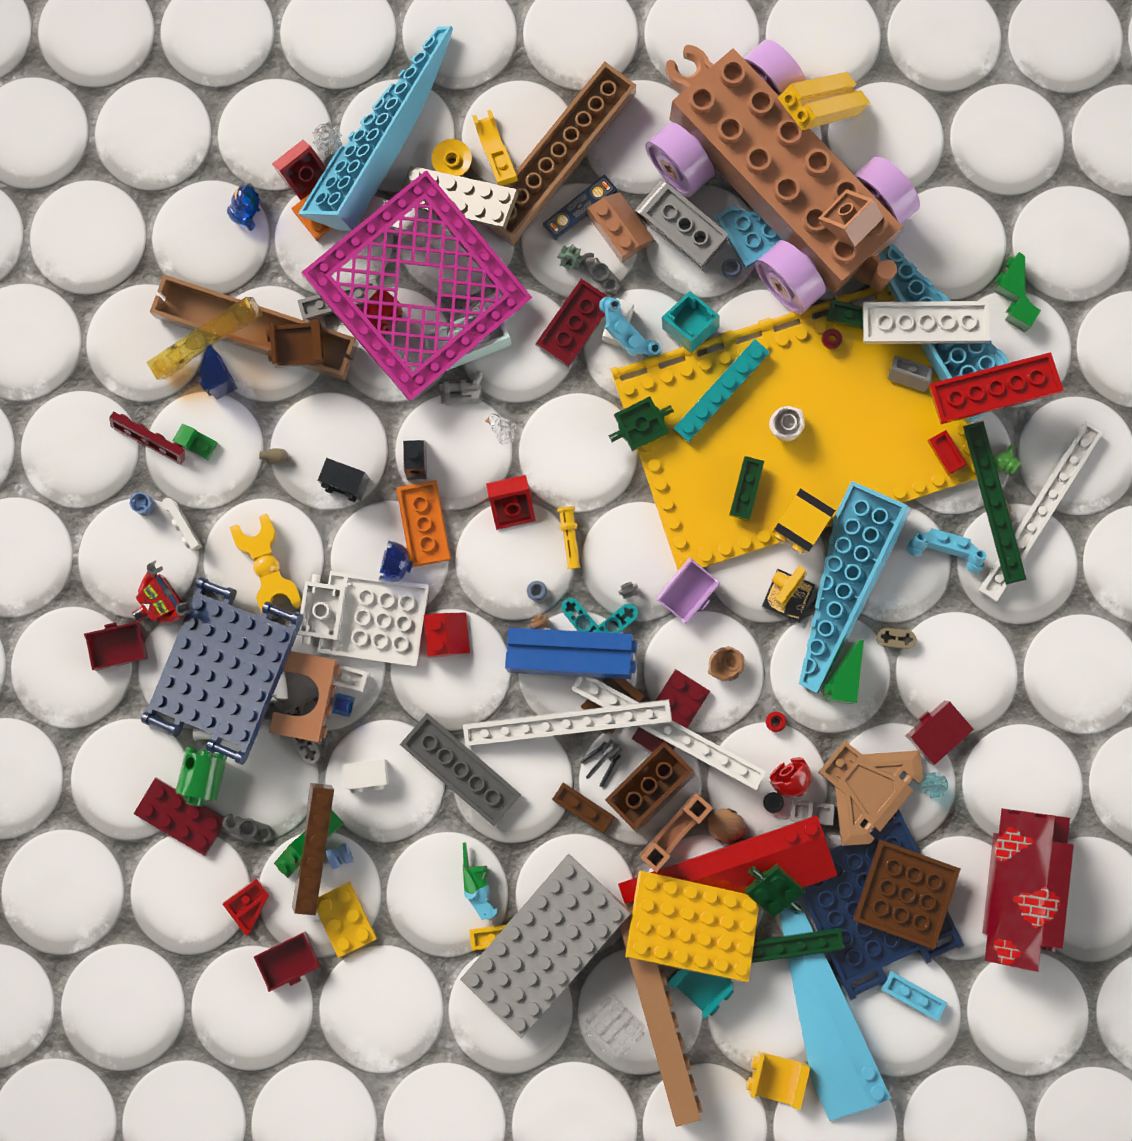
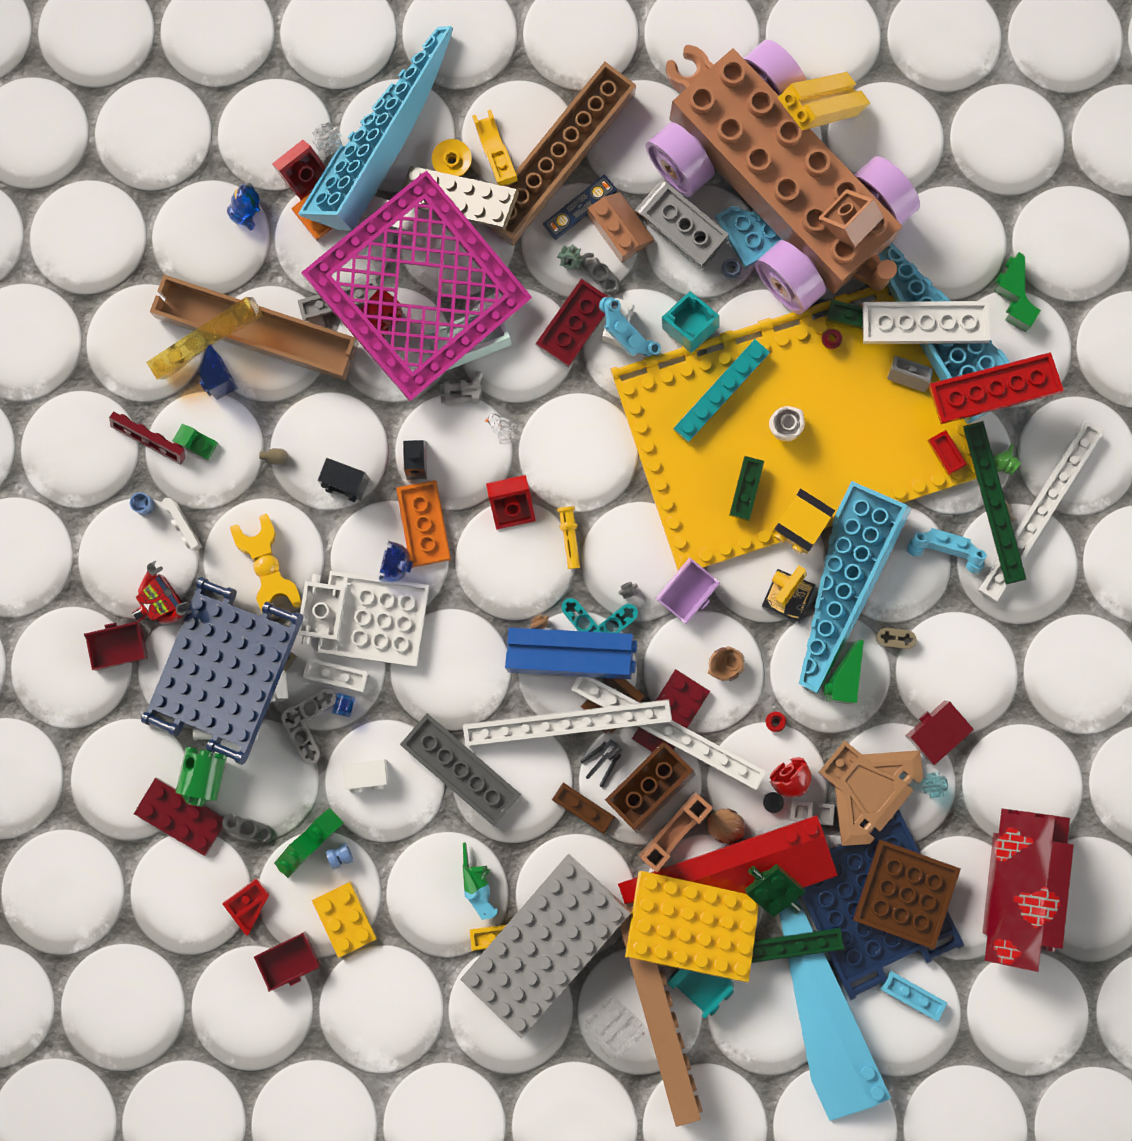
reddish brown panel [266,319,325,368] -> none
nougat arch [269,651,340,742] -> none
reddish brown arch [292,783,334,916] -> none
red slope [423,612,470,658] -> none
sand blue plate [527,581,547,601] -> none
dark green plate [608,396,674,451] -> none
yellow panel [746,1051,810,1110] -> none

